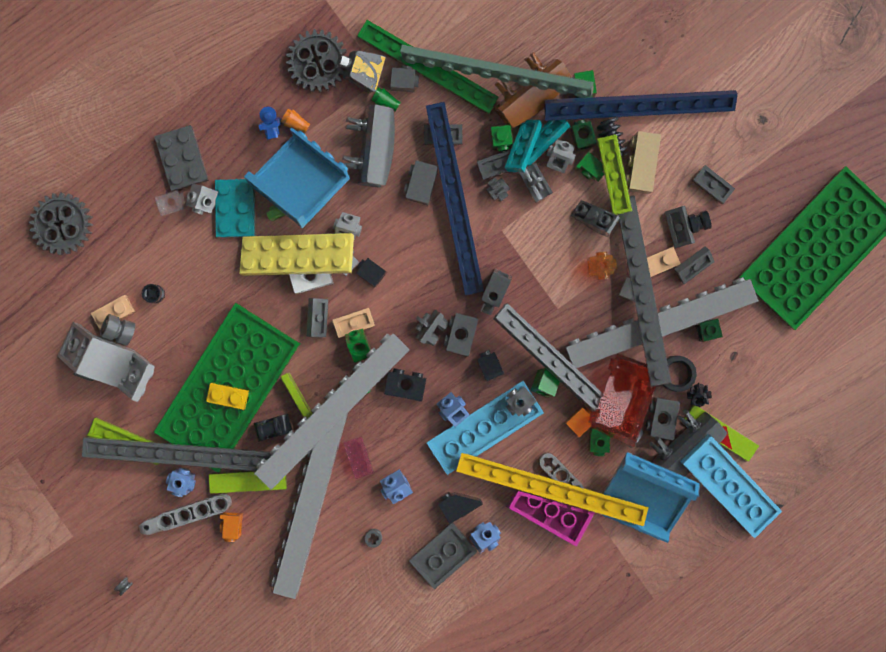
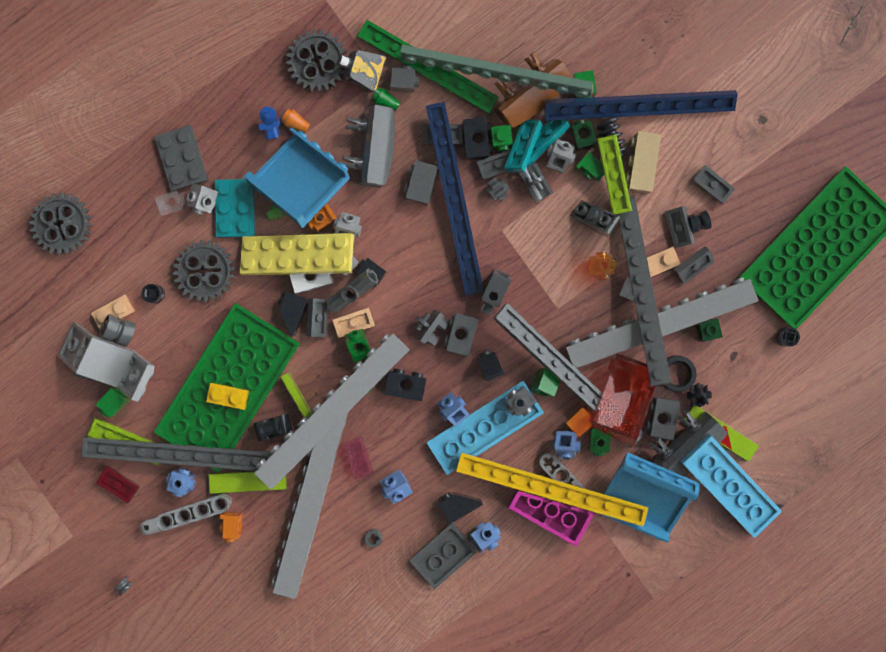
none -> green brick [96,387,130,418]
none -> dark red plate [96,466,140,503]
none -> dark grey gear [173,240,236,302]
none -> black slope [278,291,308,335]
none -> orange brick [308,203,337,232]
none -> dark grey piece [326,269,378,313]
none -> black brick [462,117,493,161]
none -> medium blue brick [552,431,581,460]
none -> black wheel [775,328,800,347]

